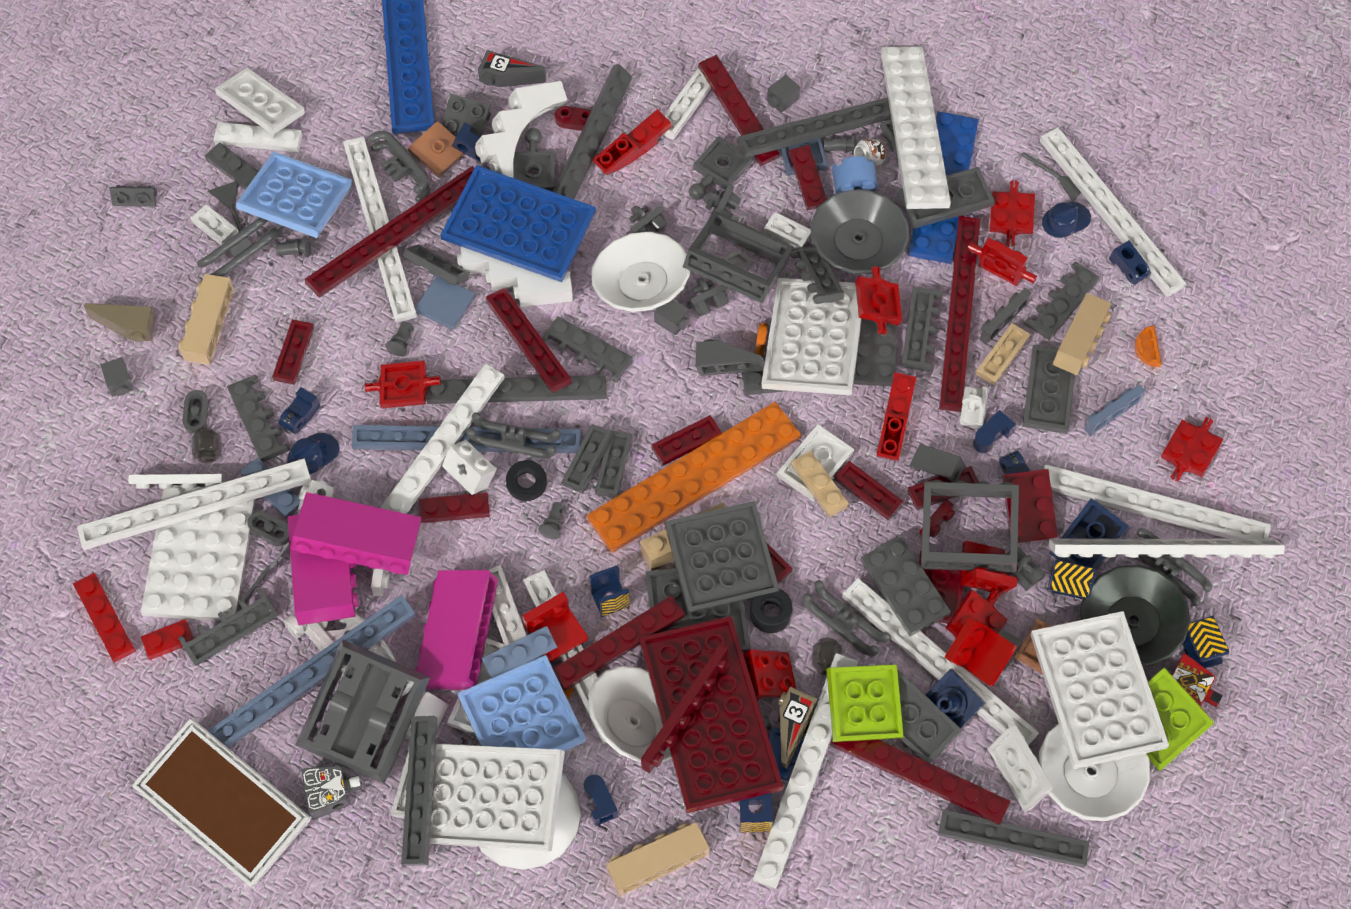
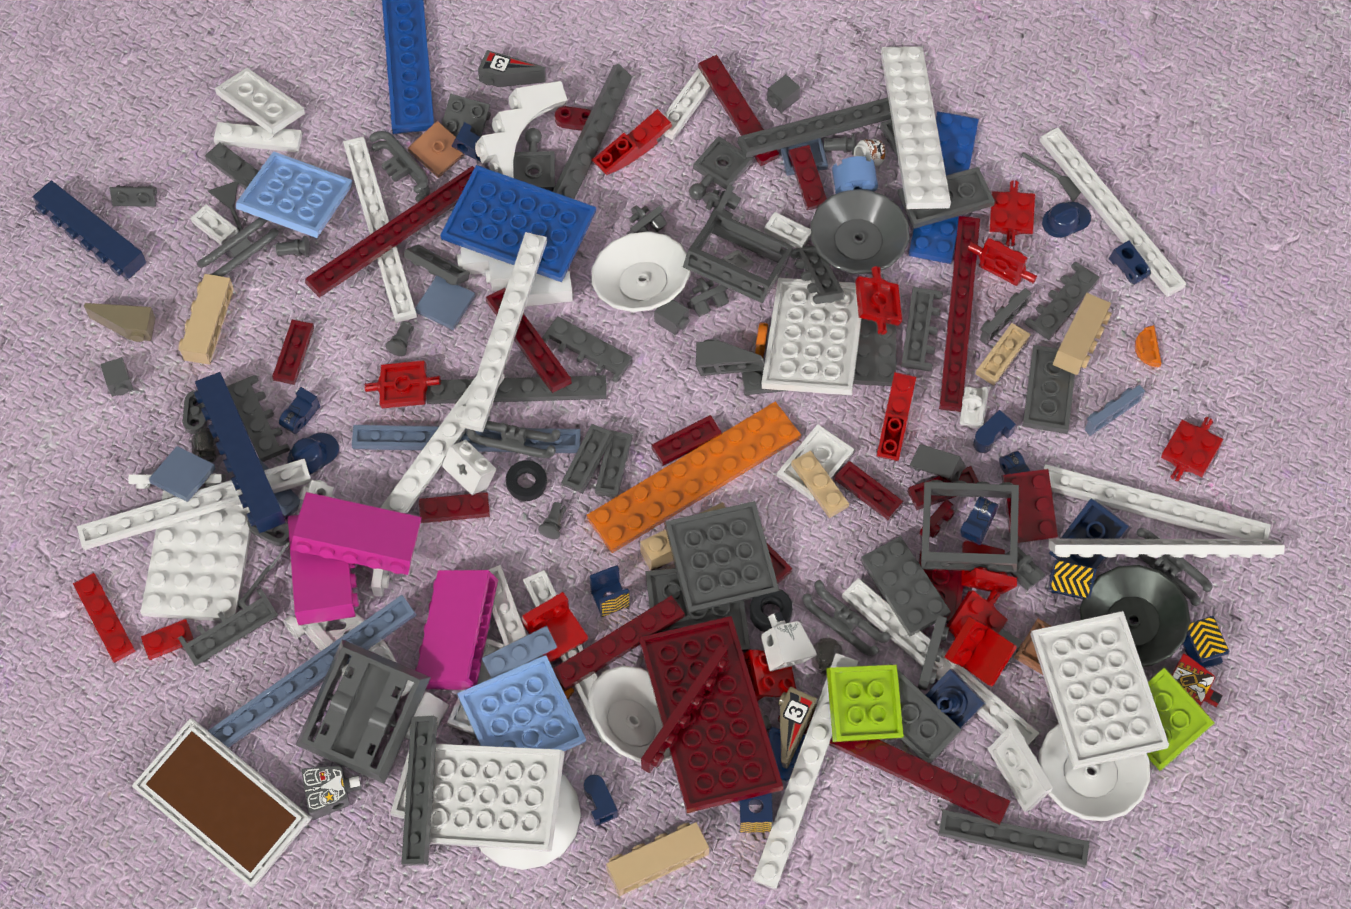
none -> dark blue brick [32,180,147,280]
none -> sand blue tile [149,446,216,502]
none -> dark blue brick [194,372,286,534]
none -> white plate [460,232,547,432]
none -> white torso [761,612,817,671]
none -> dark grey plate [917,615,949,690]
none -> dark blue leg [960,496,998,545]

